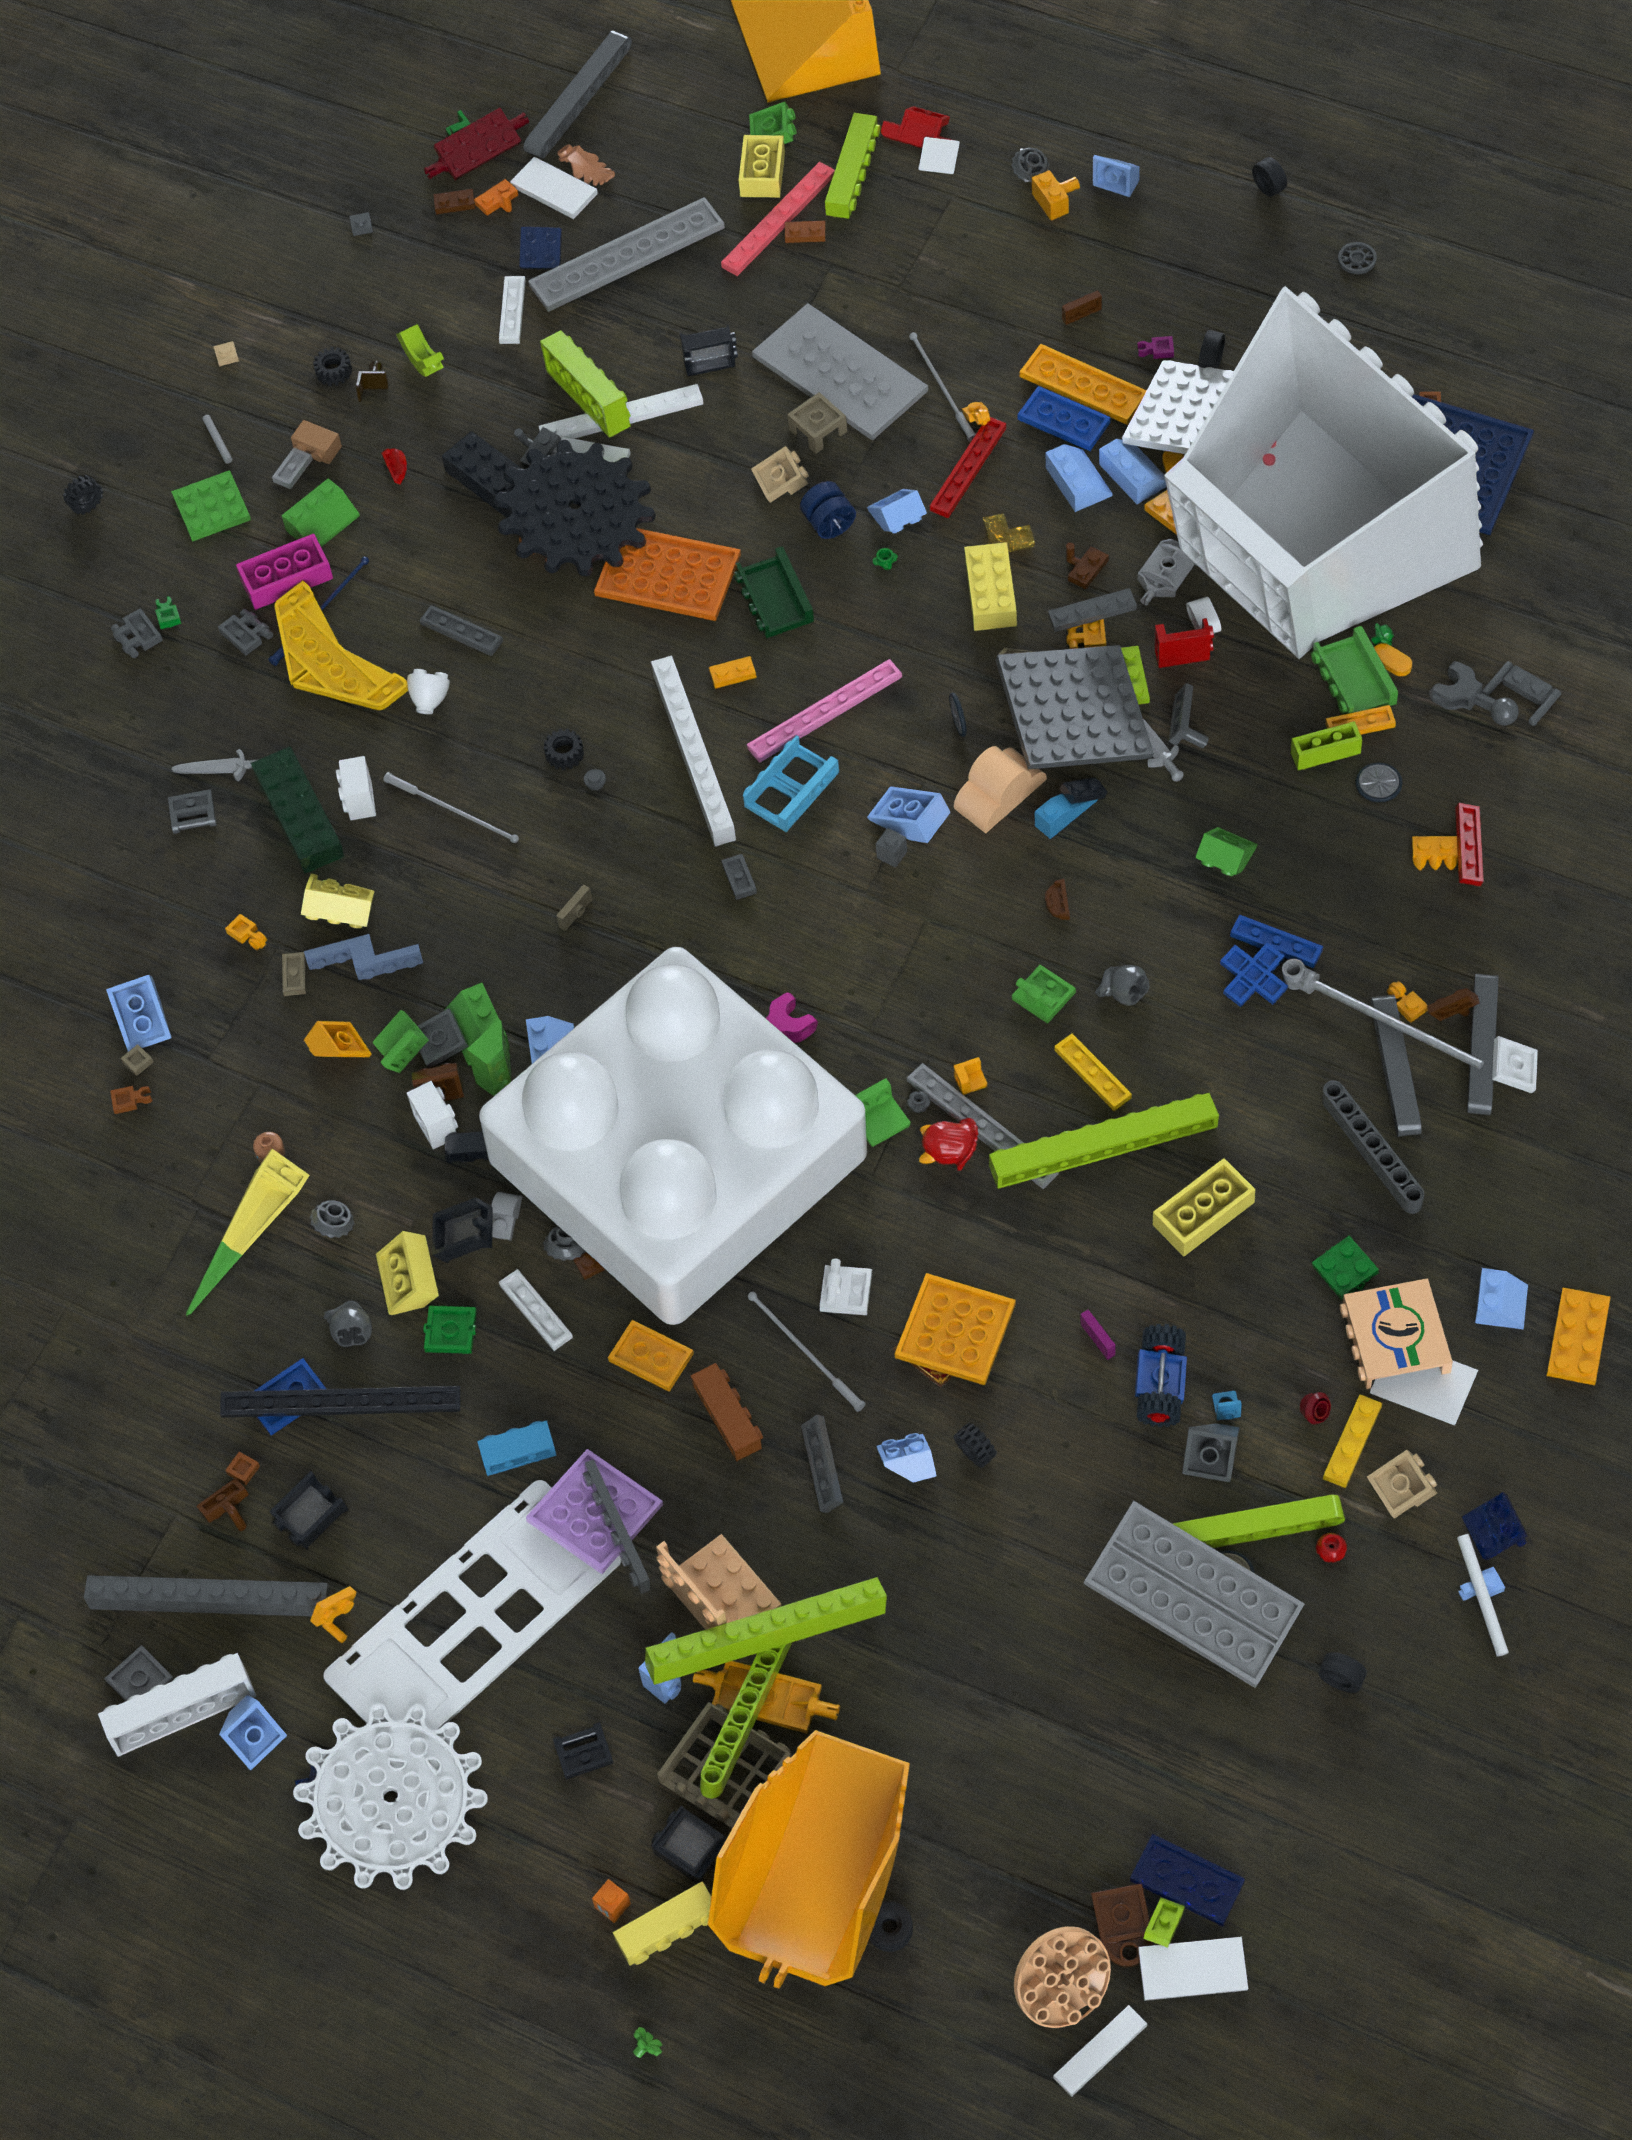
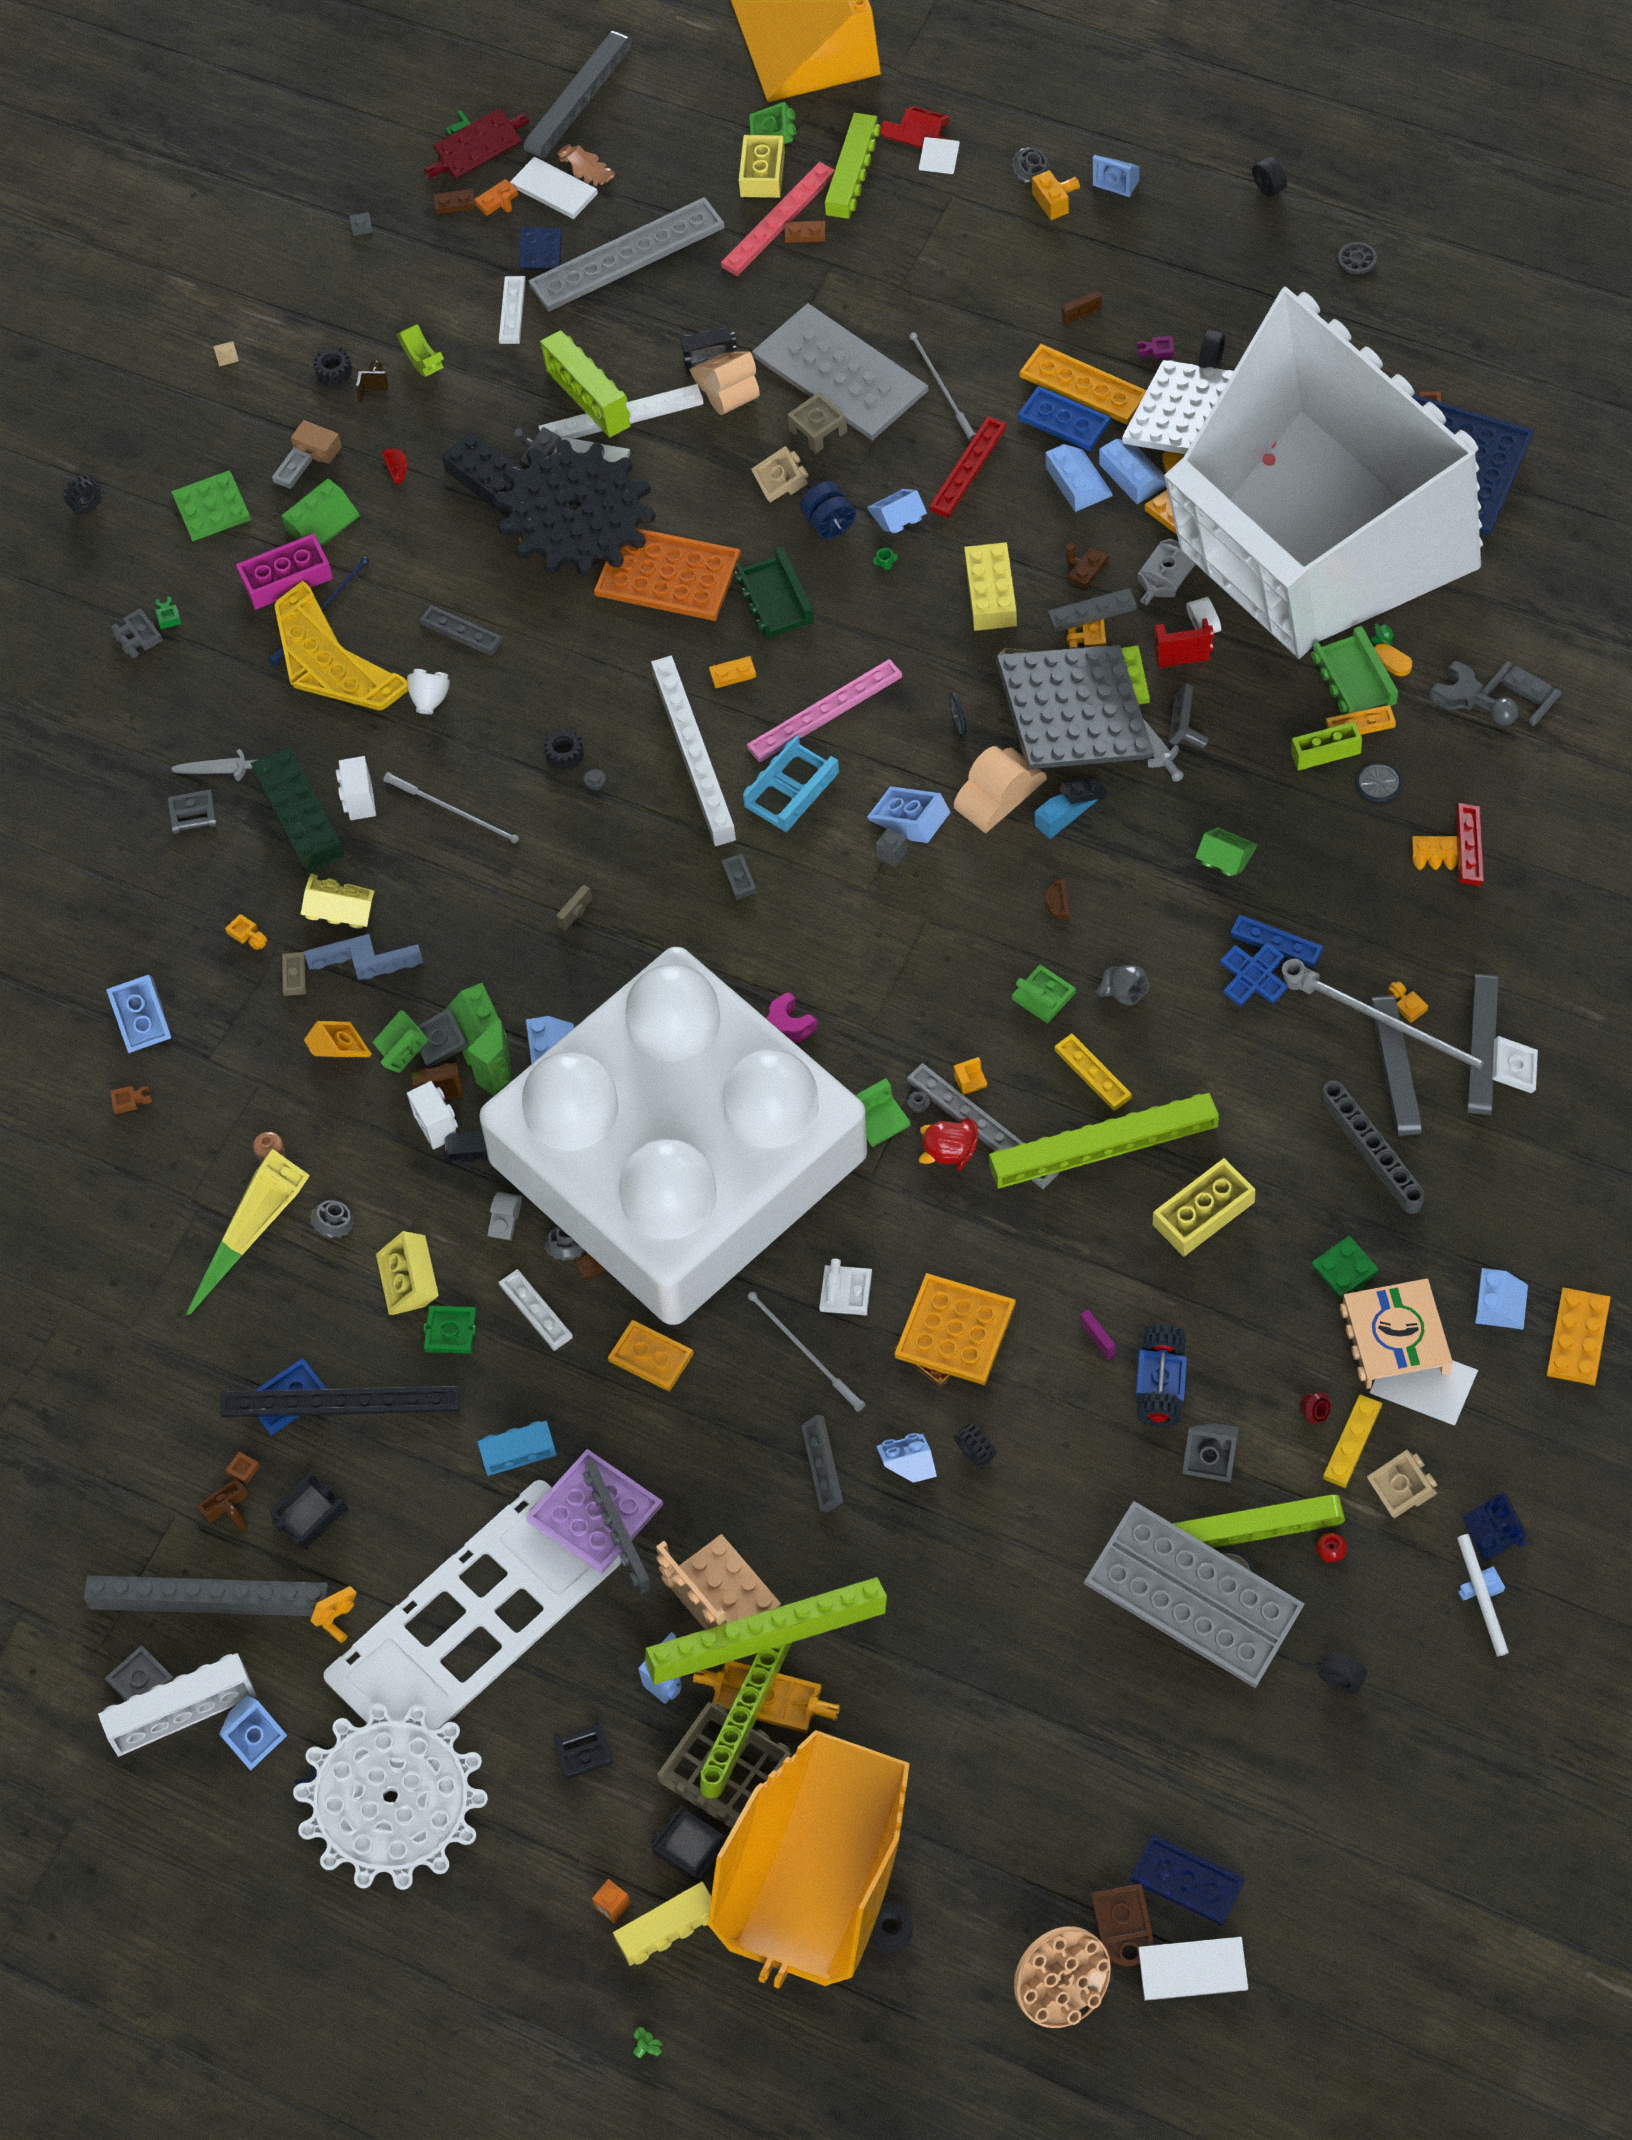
dark tan plate [120,1044,154,1076] -> none
light grey bar [202,415,232,464] -> none
dark grey plate [218,609,273,656] -> none
dark grey piece [324,1301,372,1347] -> none
black window [432,1197,493,1263] -> none
dark orange brick [691,1363,763,1462] -> none
light orange plate [962,402,990,426] -> none
clear yellow plate [983,513,1035,552] -> none
white tile [1053,2005,1147,2097] -> none
lime plate [1143,1898,1185,1948] -> none
dark azure bracket [1212,1391,1242,1420] -> none
reddish brown plate [1427,988,1480,1021] -> none
none -> light nougat brick [689,352,760,415]

